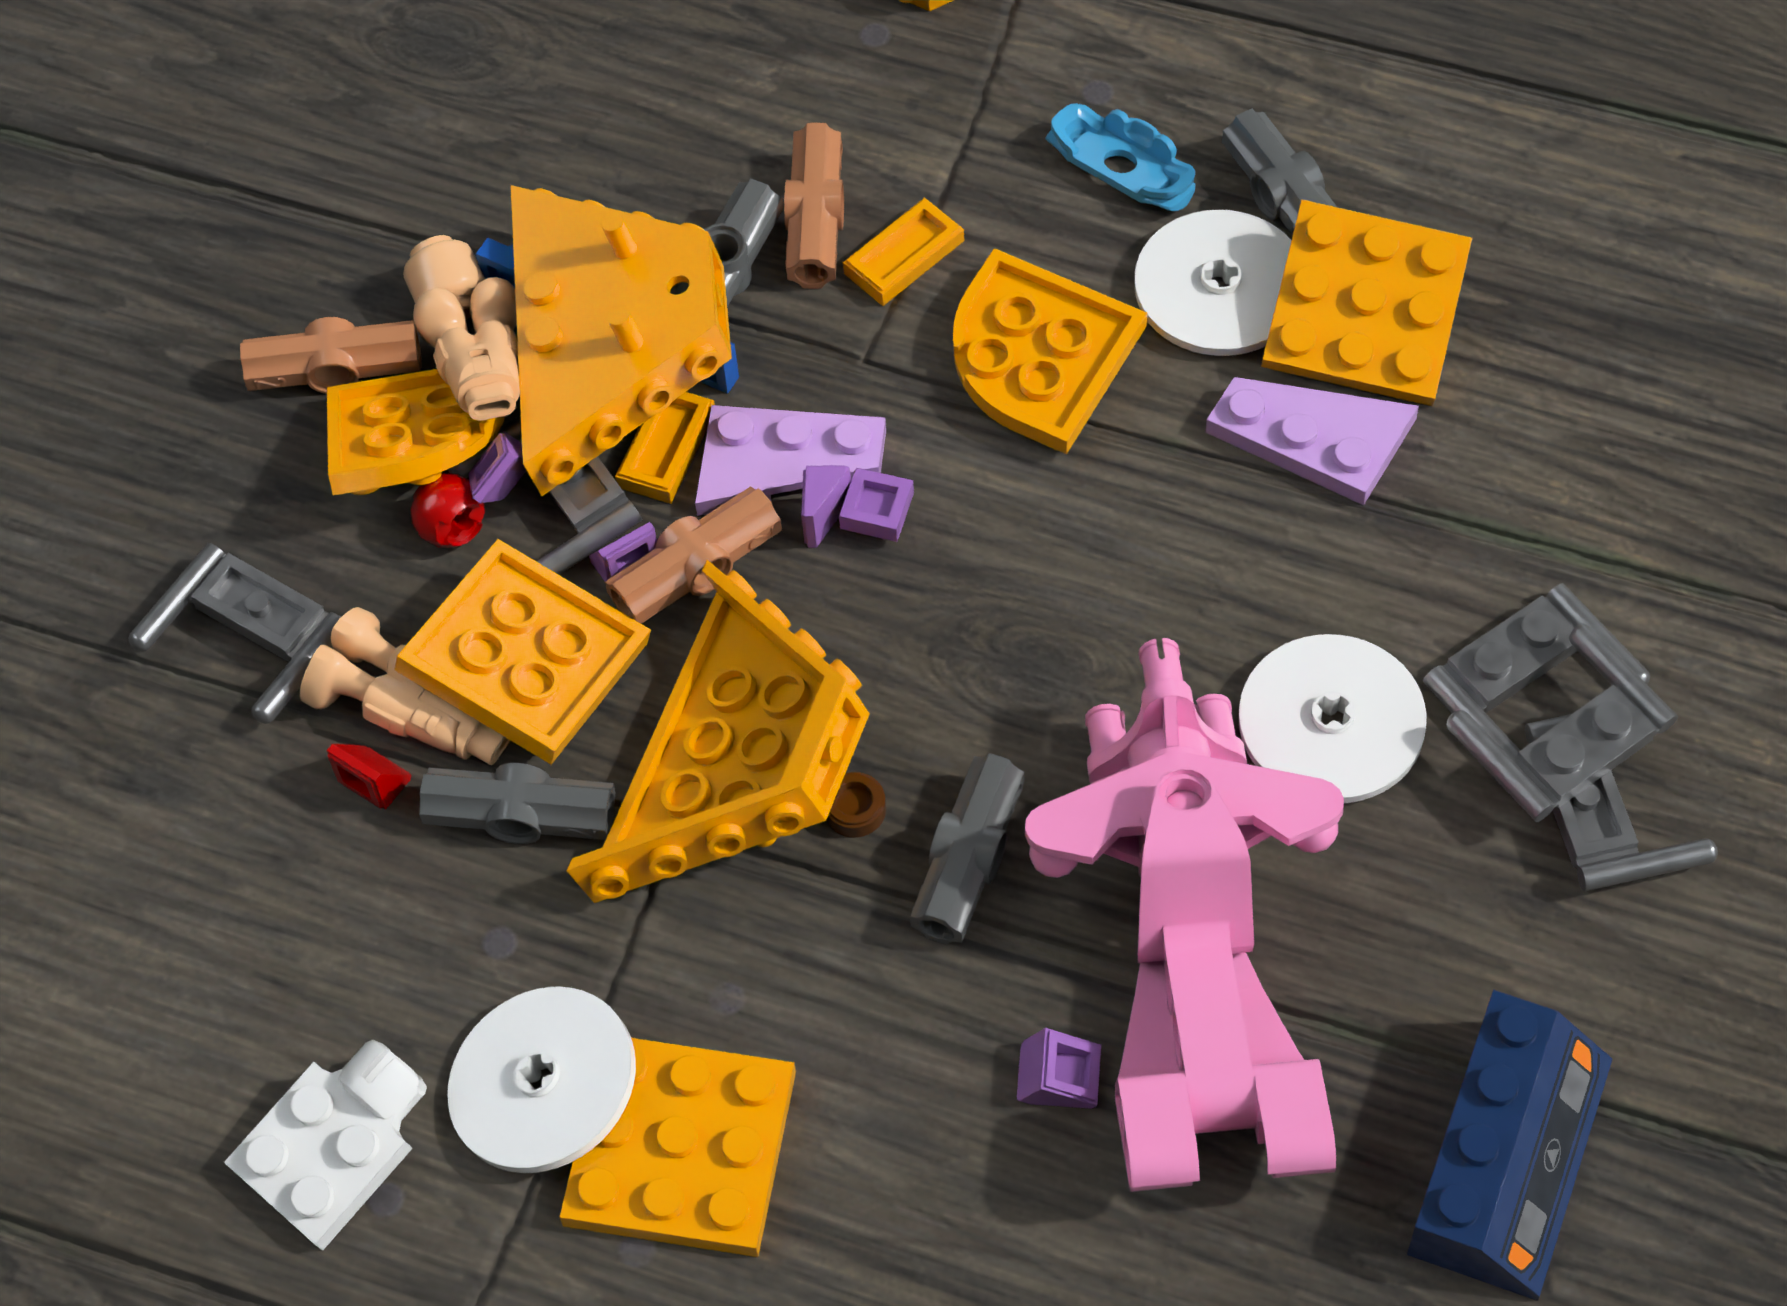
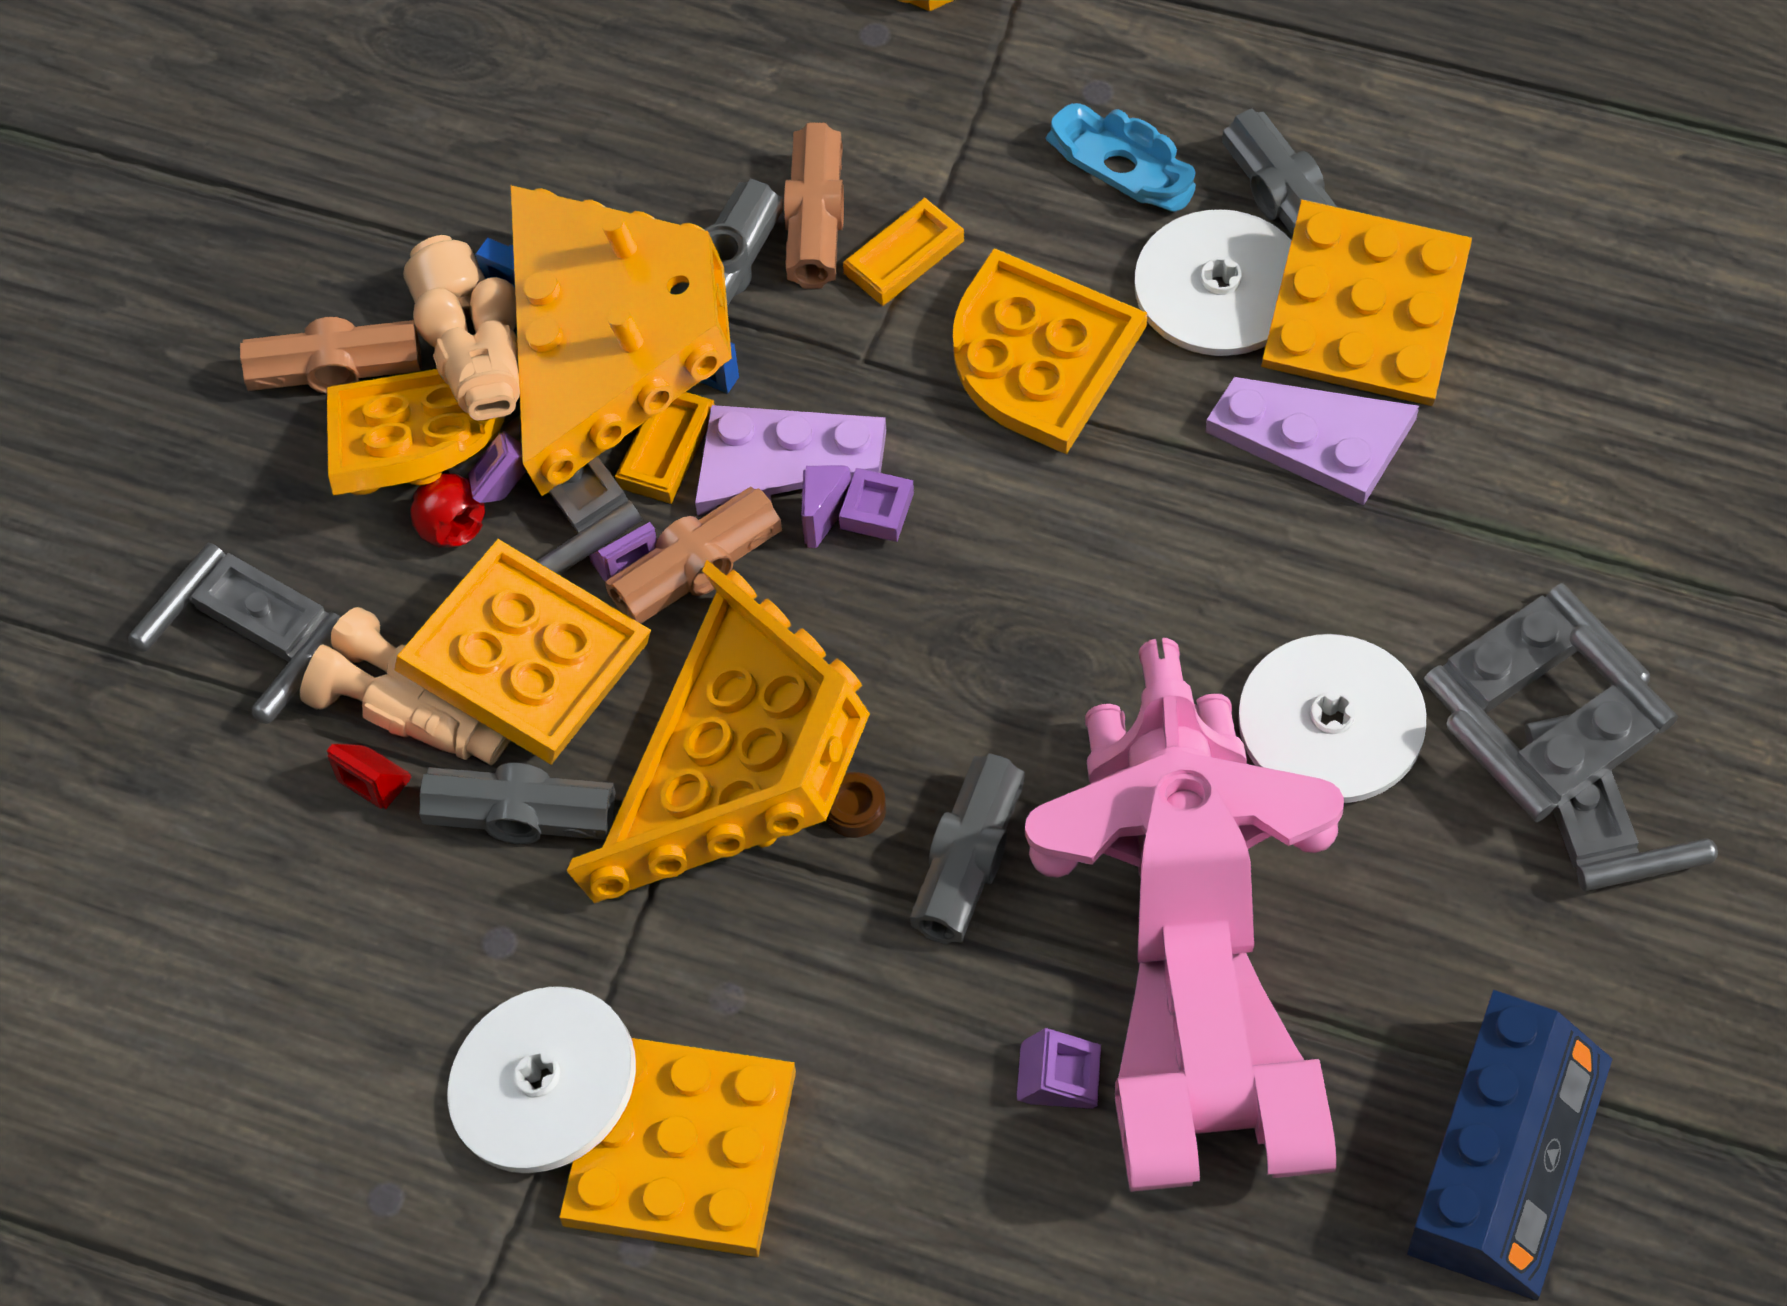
white plate [224,1040,427,1250] -> none

